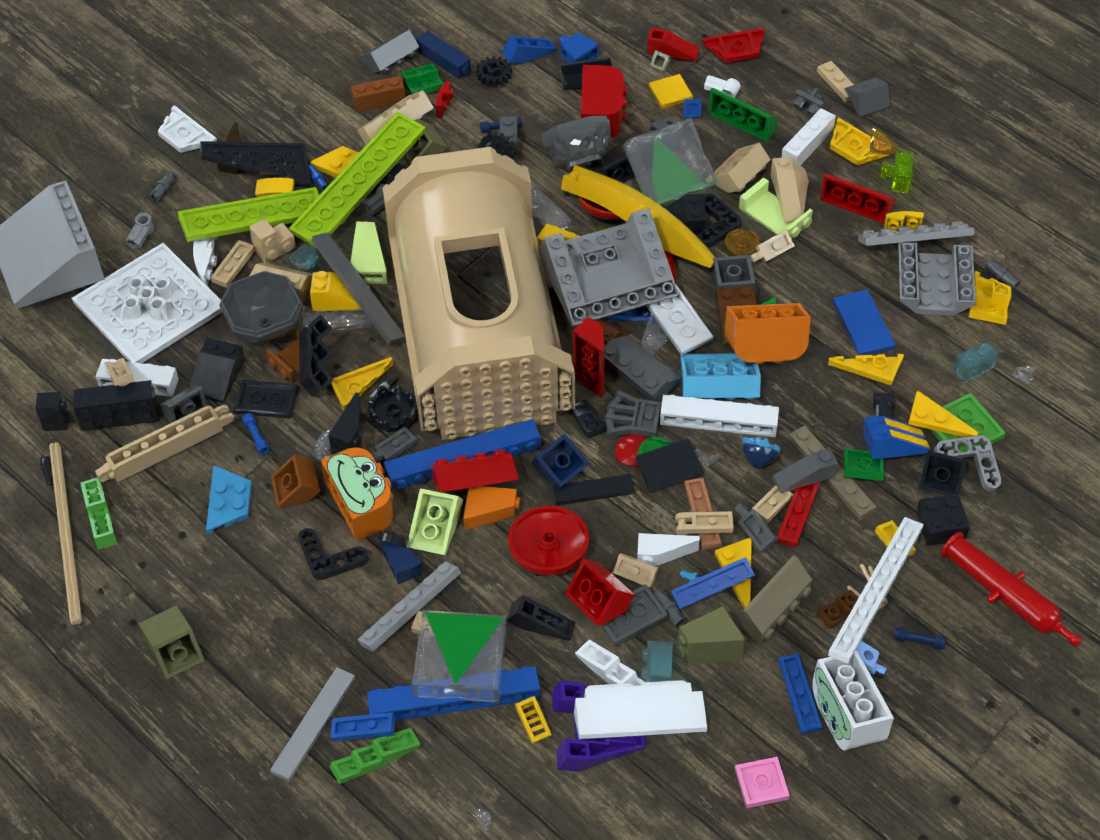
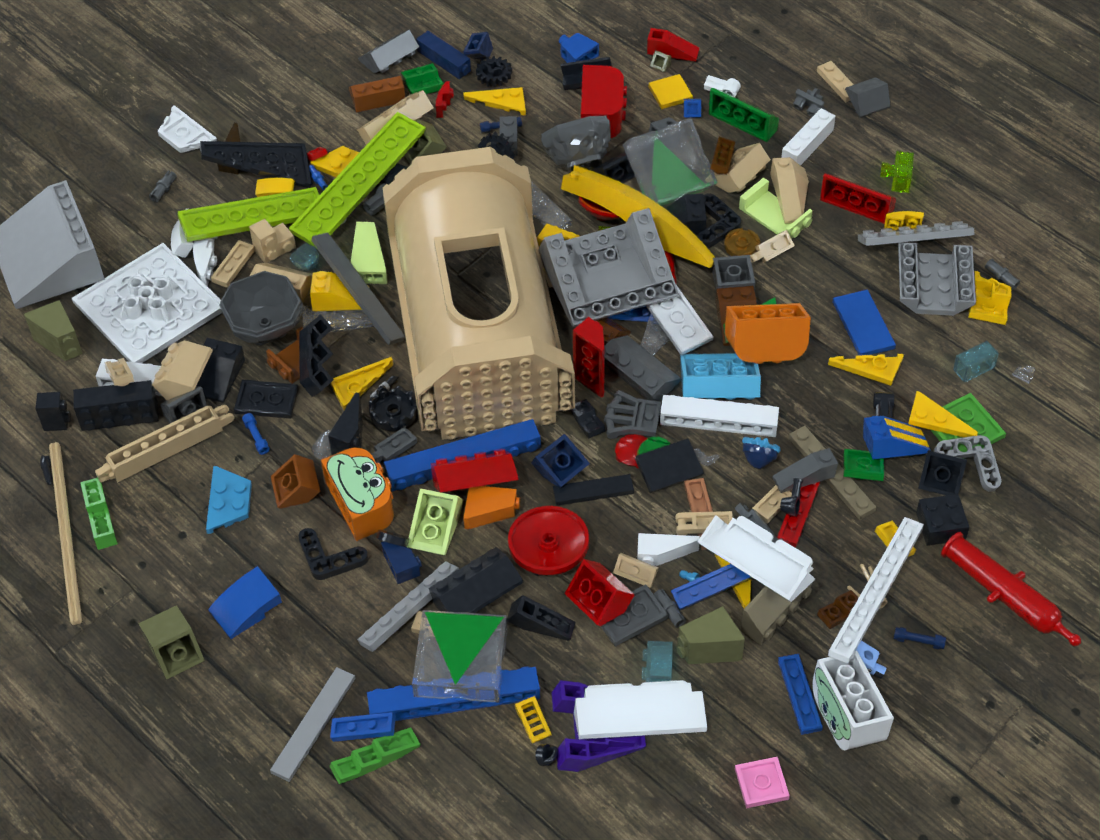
light grey piece [125,212,155,250] -> none
clear tile [472,808,492,831] -> none
blue slope [502,36,557,64] -> none
white slope [575,640,644,686] -> none
red wing [702,28,765,63] -> none
yellow wing [830,118,892,166] -> none
clear yellow slope [870,127,902,155] -> none
none -> olive slope [24,300,83,361]
none -> tan slope [152,340,213,400]
none -> white slope [171,208,194,258]
none -> blue slope [208,566,282,639]
none -> red tile [307,147,328,161]
none -> black slope [429,547,524,615]
none -> dark blue slope [463,32,493,60]
none -> yellow wing [463,87,526,116]
none -> black tile [535,744,558,766]
none -> white slope [698,515,815,602]
none -> reddish brown plate [710,136,735,175]
none -> black bar [780,478,803,517]

